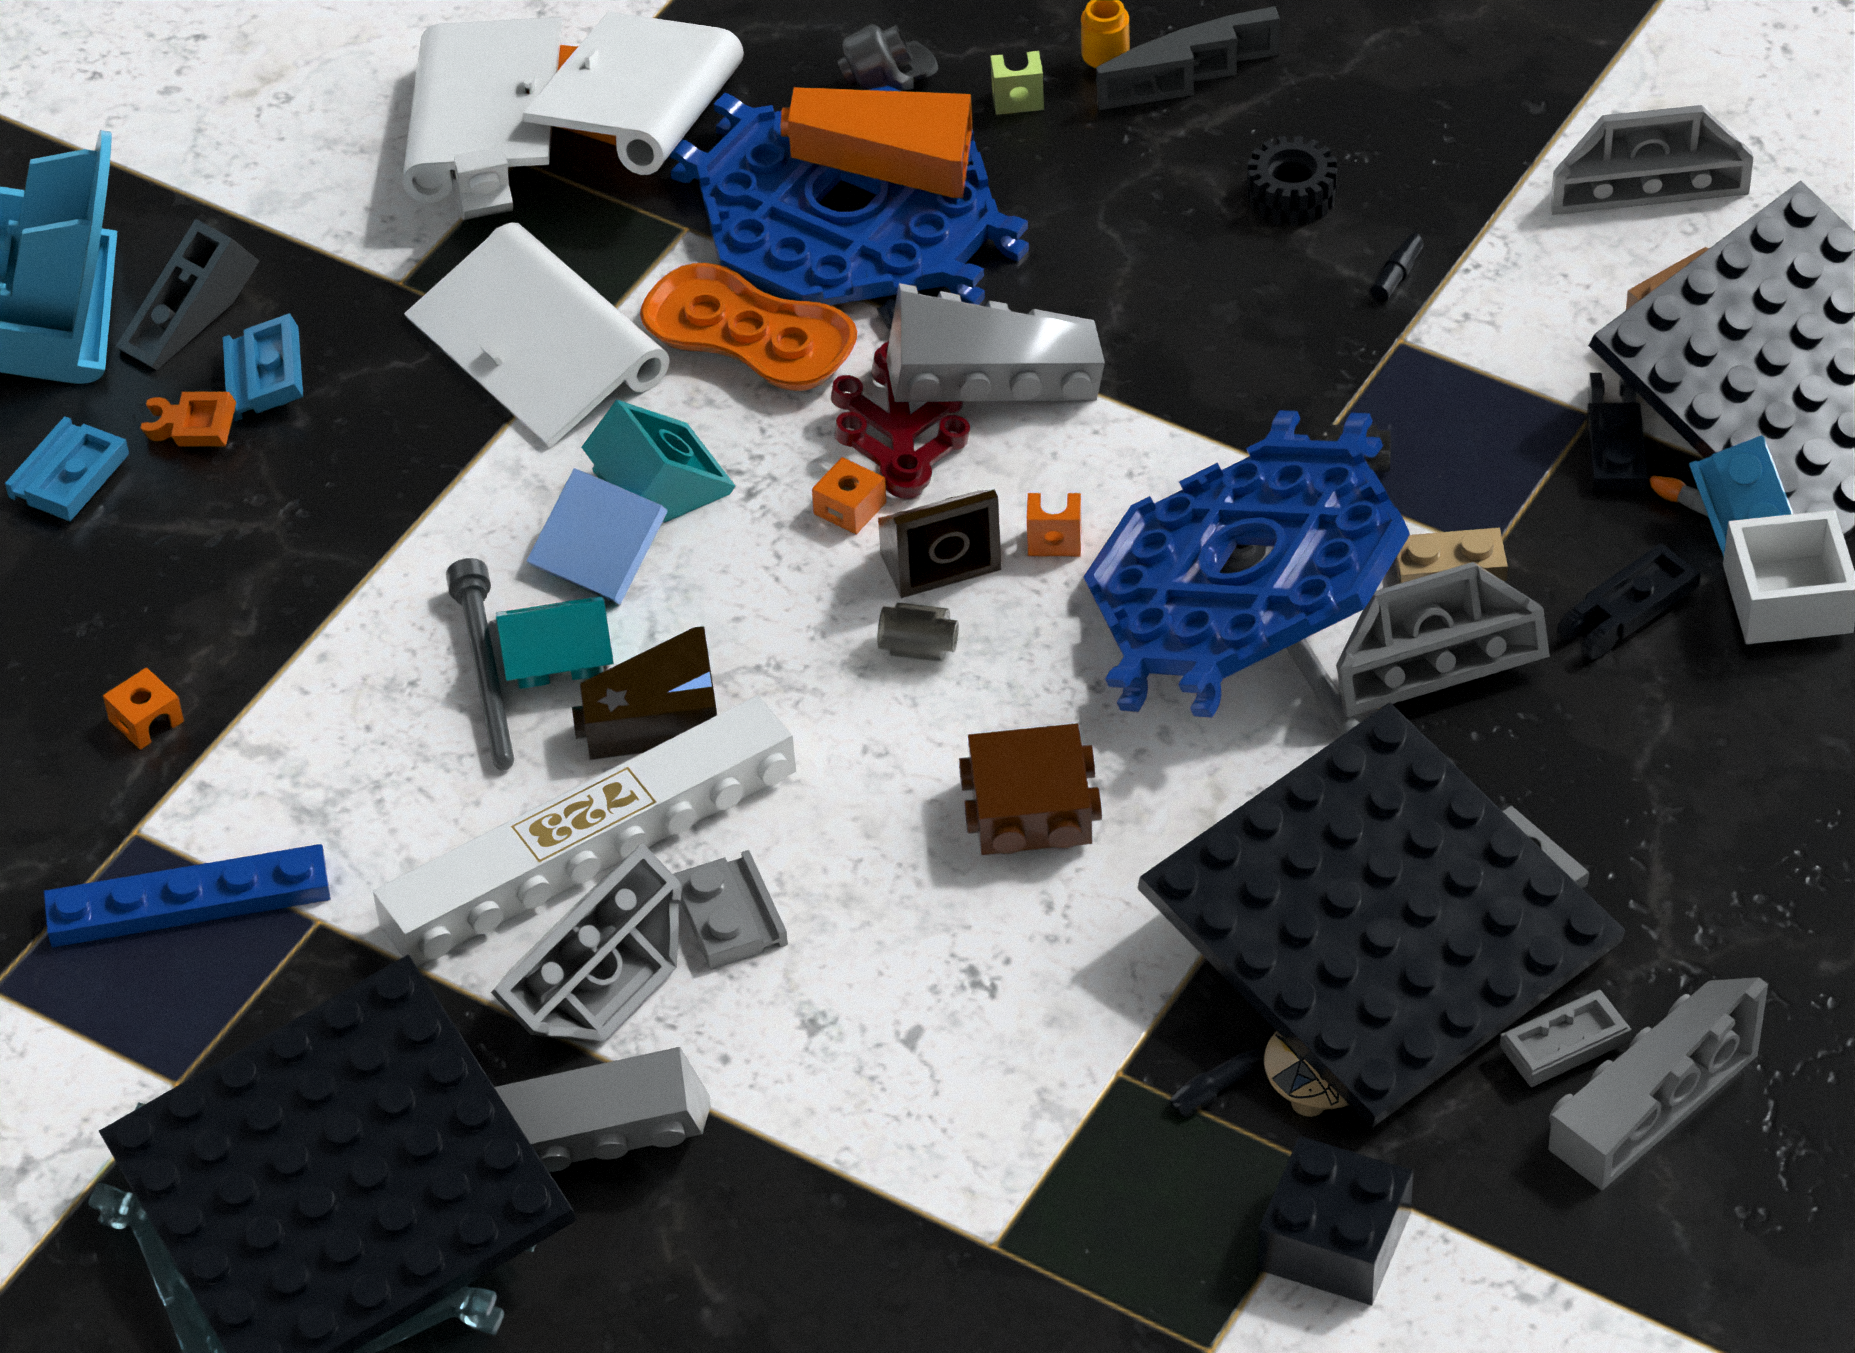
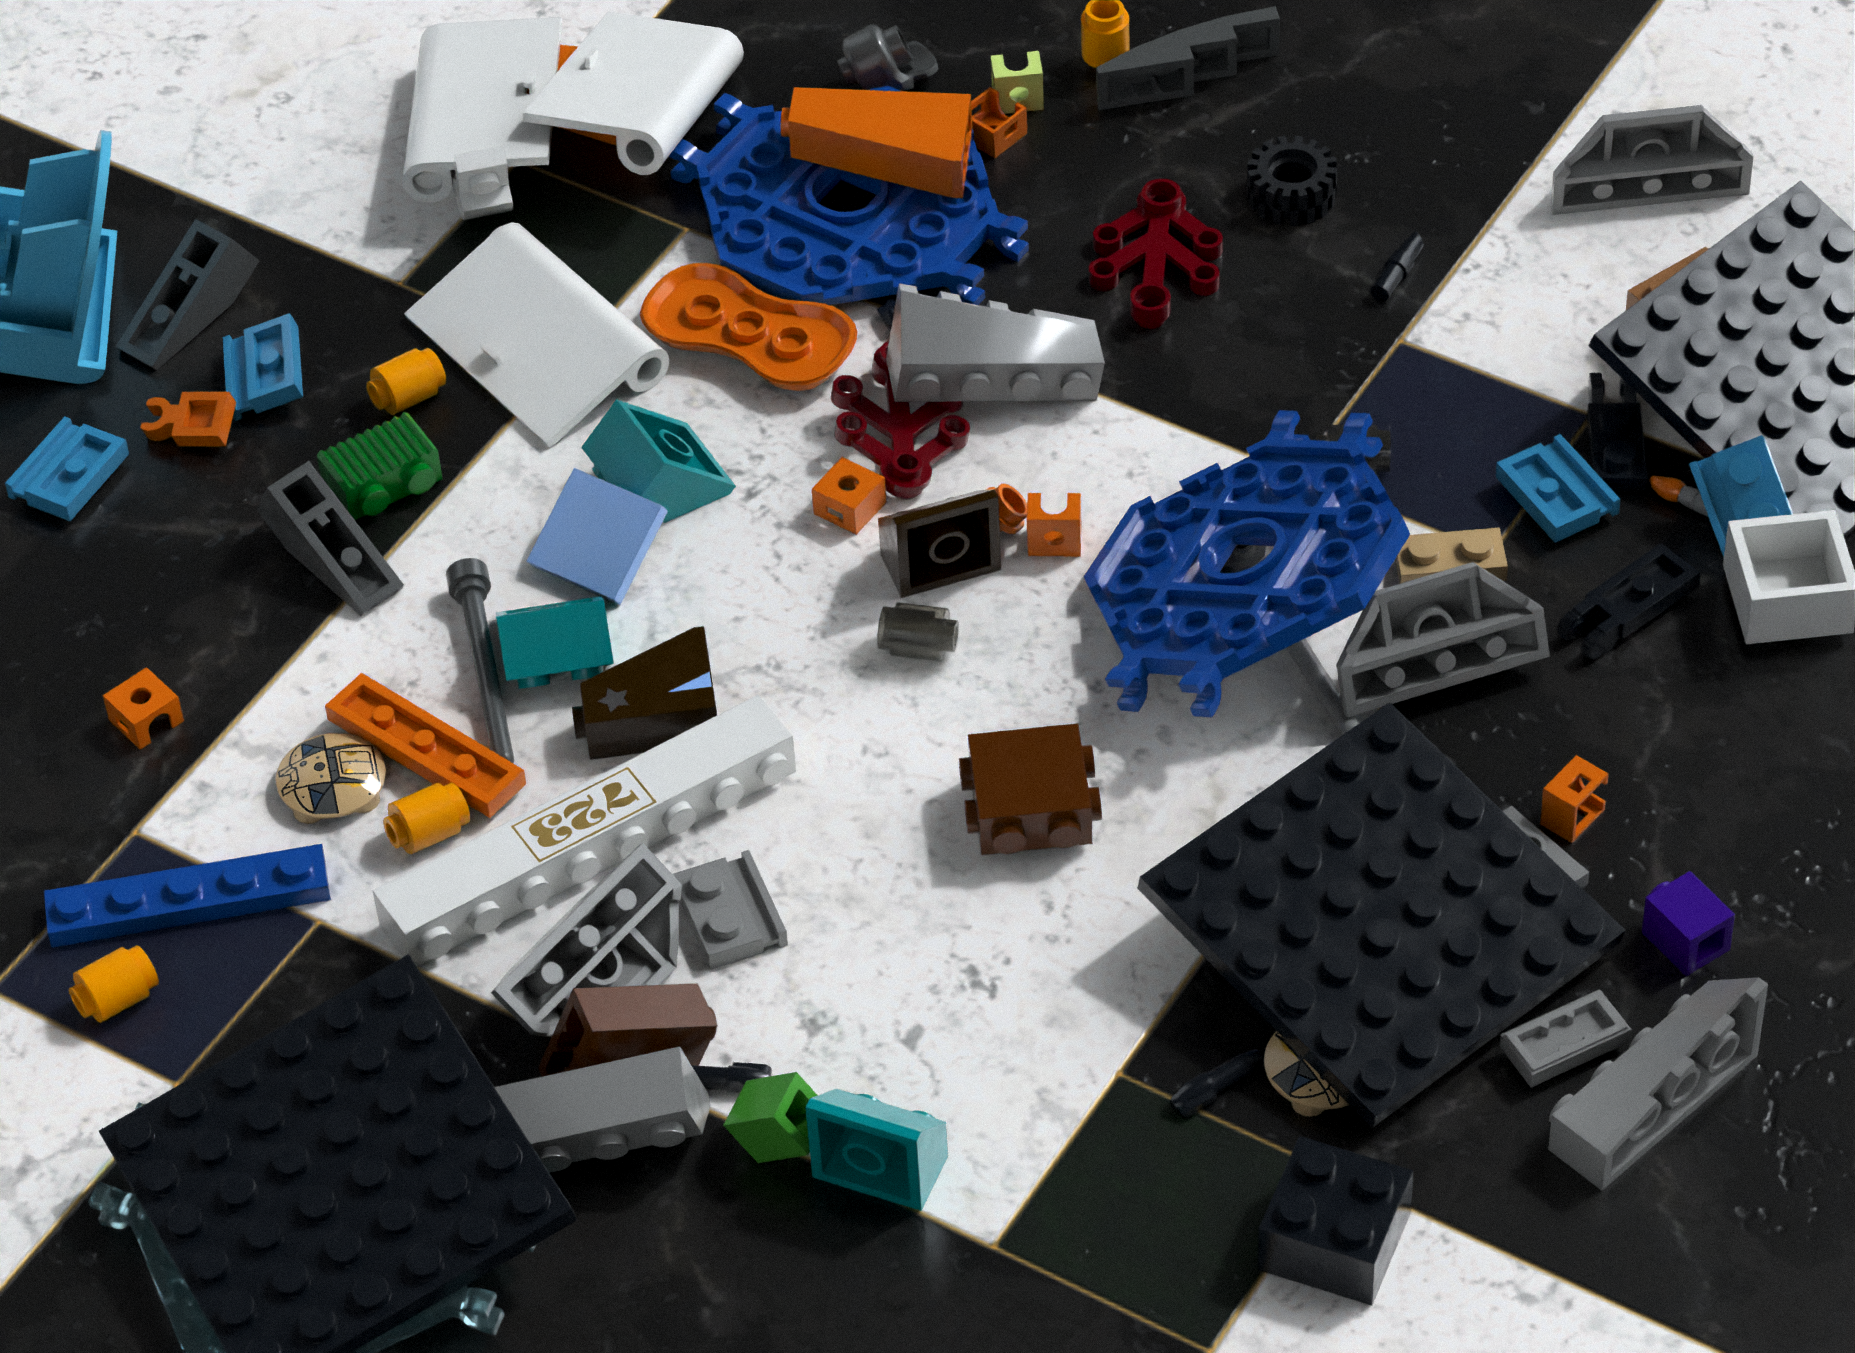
none -> light orange brick [69,945,159,1023]
none -> dark grey slope [257,461,404,616]
none -> tan dish [276,733,386,824]
none -> green brick [317,412,443,520]
none -> orange plate [325,673,526,818]
none -> light orange brick [366,348,446,415]
none -> light orange brick [383,783,470,854]
none -> reddish brown slope [538,983,718,1077]
none -> black piece [691,1062,772,1093]
none -> bright green brick [723,1072,817,1163]
none -> teal slope [805,1089,948,1211]
none -> orange piece [971,87,1027,158]
none -> orange plate [986,483,1027,534]
none -> dark red plant [1089,179,1223,329]
none -> dark azure plate [1496,434,1620,543]
none -> orange piece [1540,755,1609,843]
none -> dark purple brick [1642,871,1735,976]

